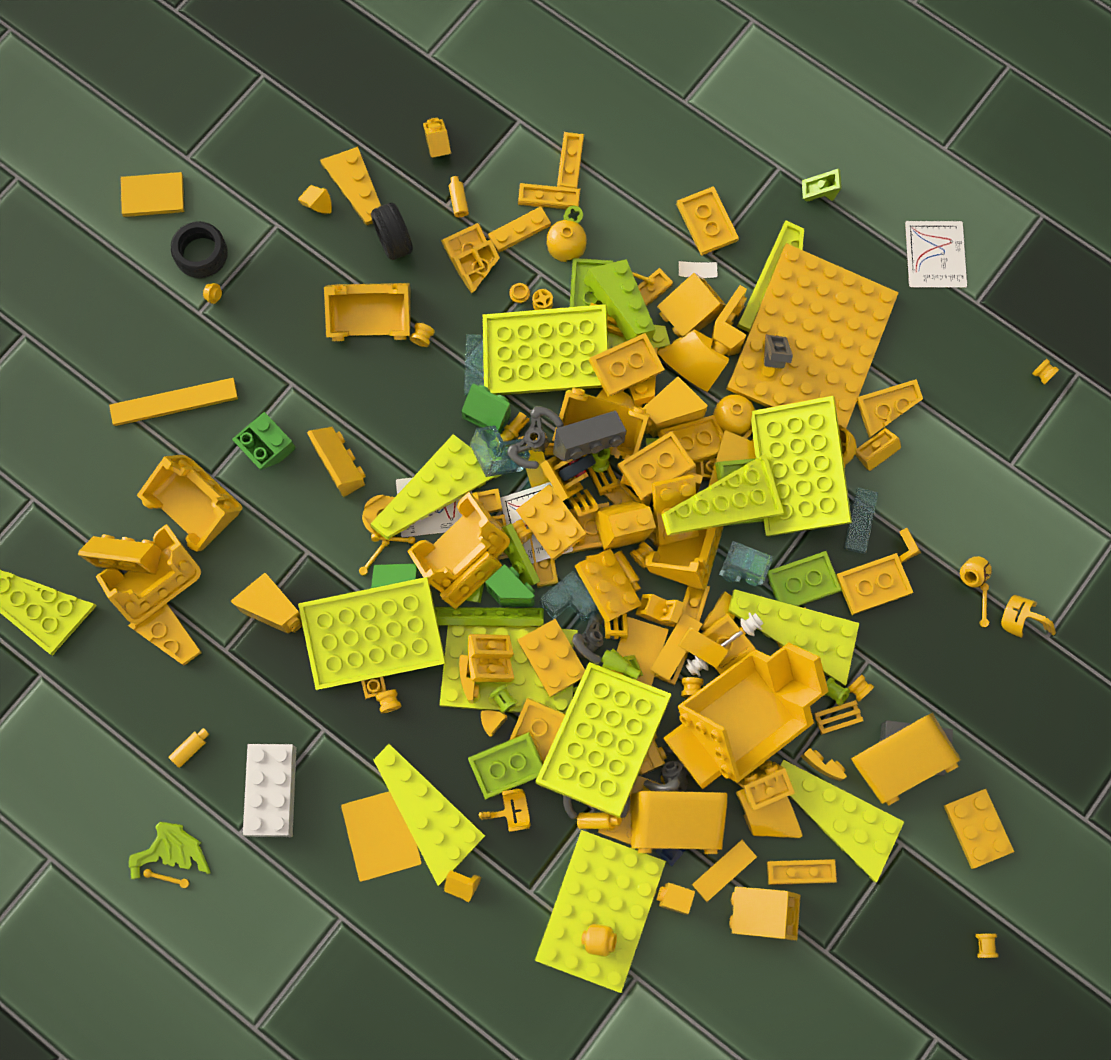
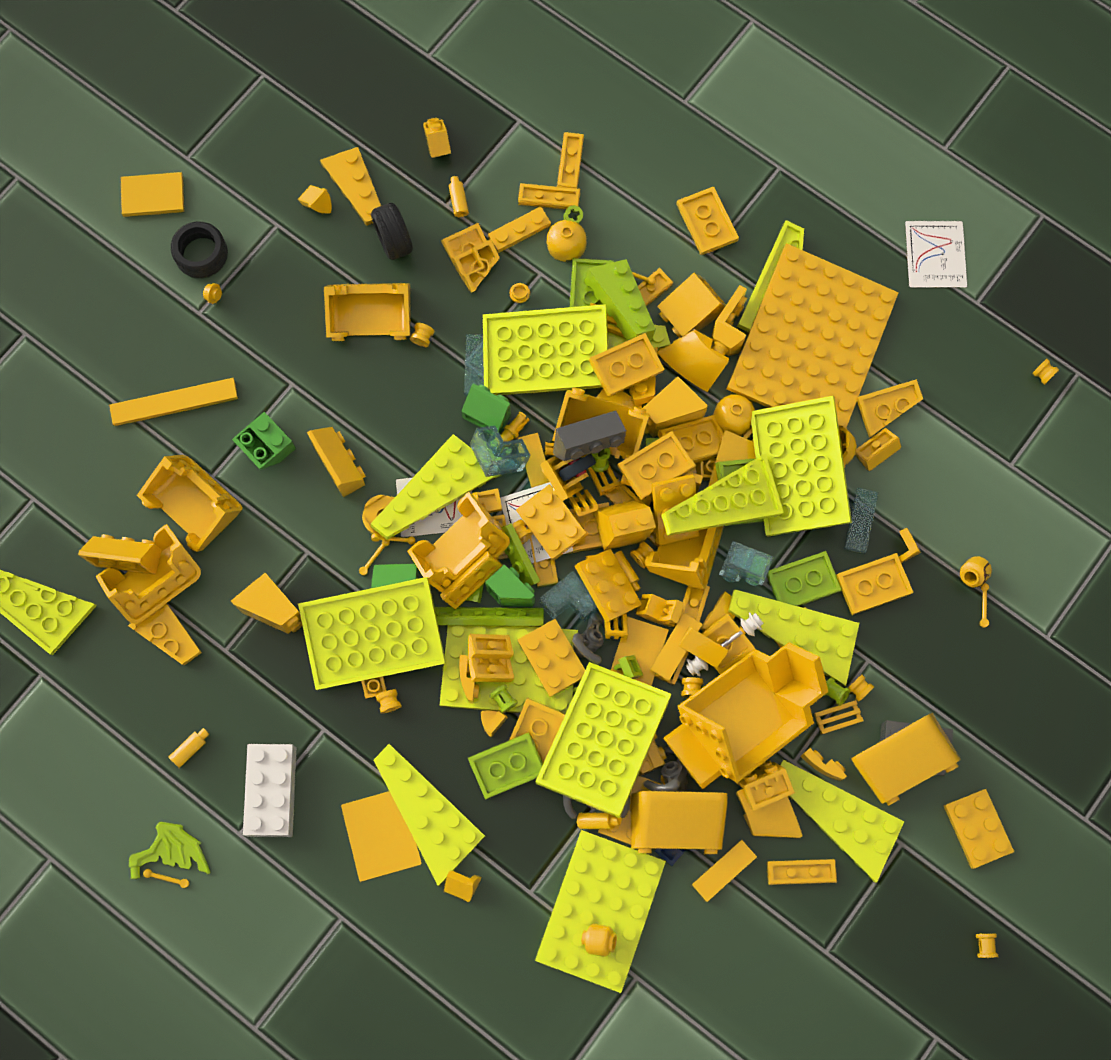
yellow helmet [479,789,531,832] -> none
dark grey piece [507,406,564,469] -> none
yellow wheel [532,289,553,310] -> none
lime cone [601,648,641,679] -> none
yellow brick [656,883,695,915] -> none
white sticker [679,261,717,278] -> none
yellow slope [729,887,800,941] -> none
dark grey slope [764,335,793,368] -> none
lime slope [802,169,841,201] -> none
yellow helmet [1001,595,1056,638] -> none

